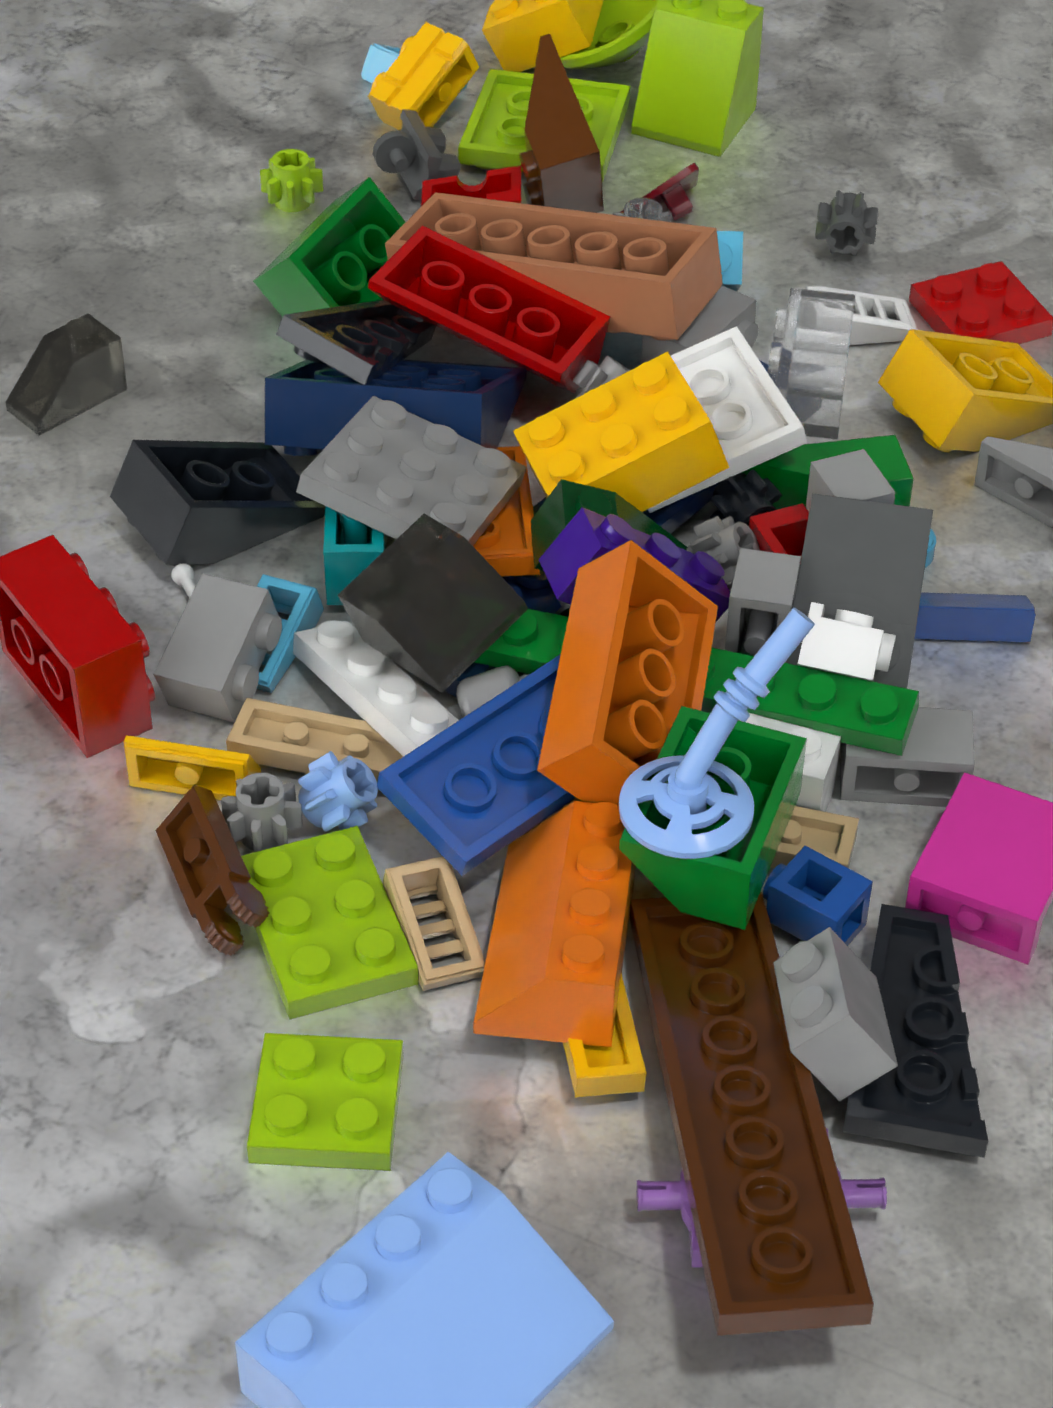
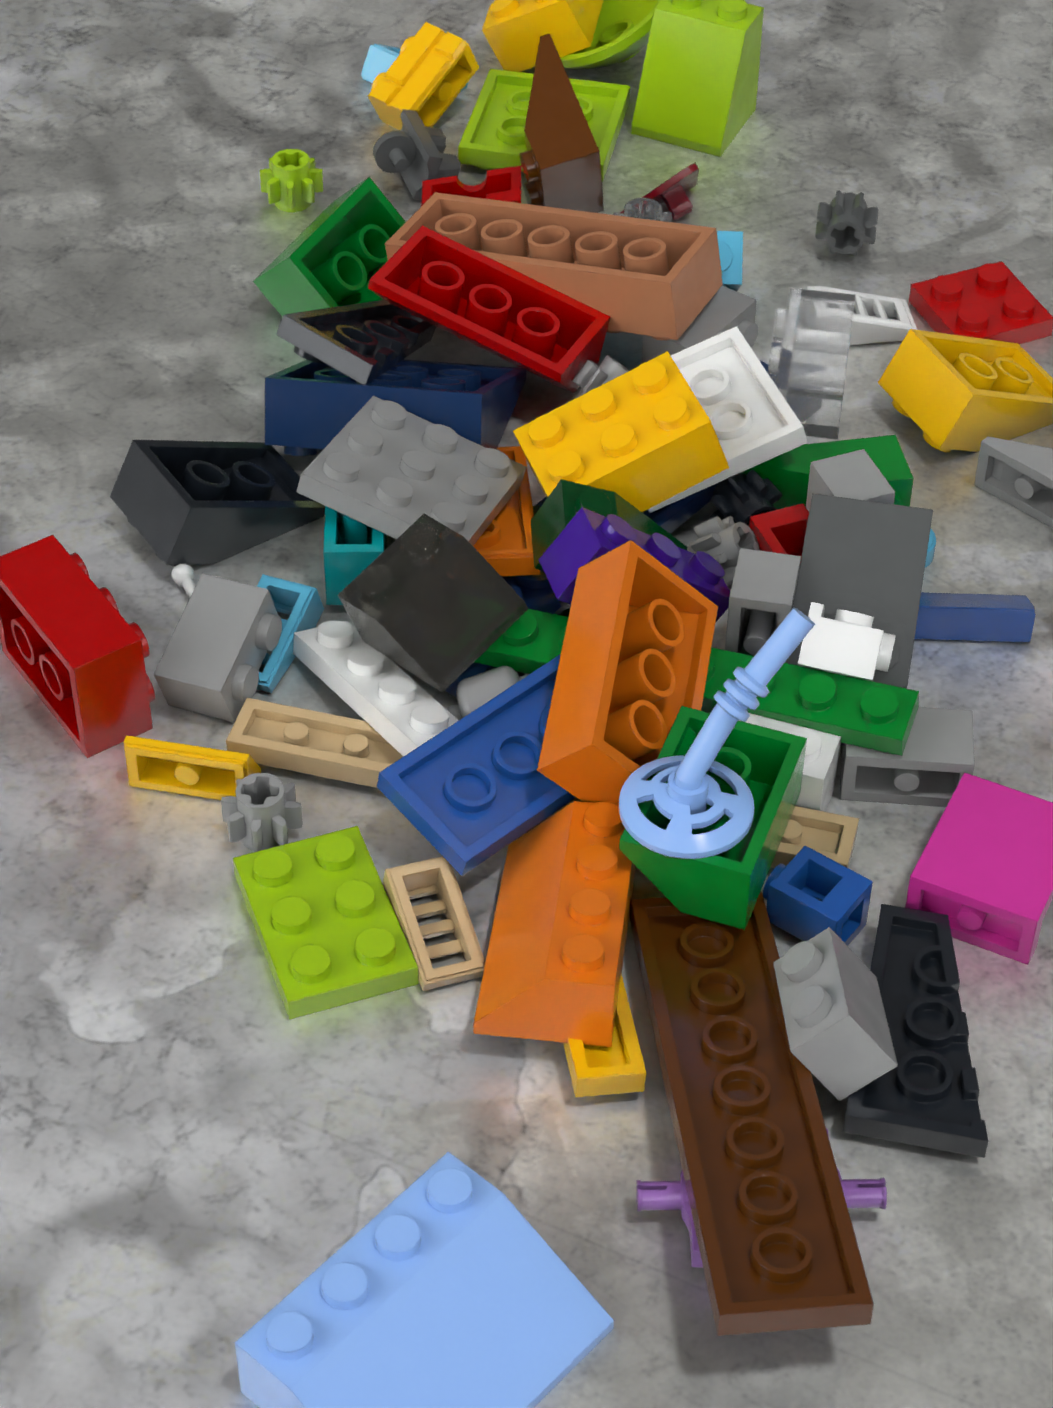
clear smoke slope [6,313,127,436] -> none
reddish brown hinge [155,784,270,956] -> none
lime plate [247,1033,403,1171] -> none
light blue gear [298,751,378,832] -> none

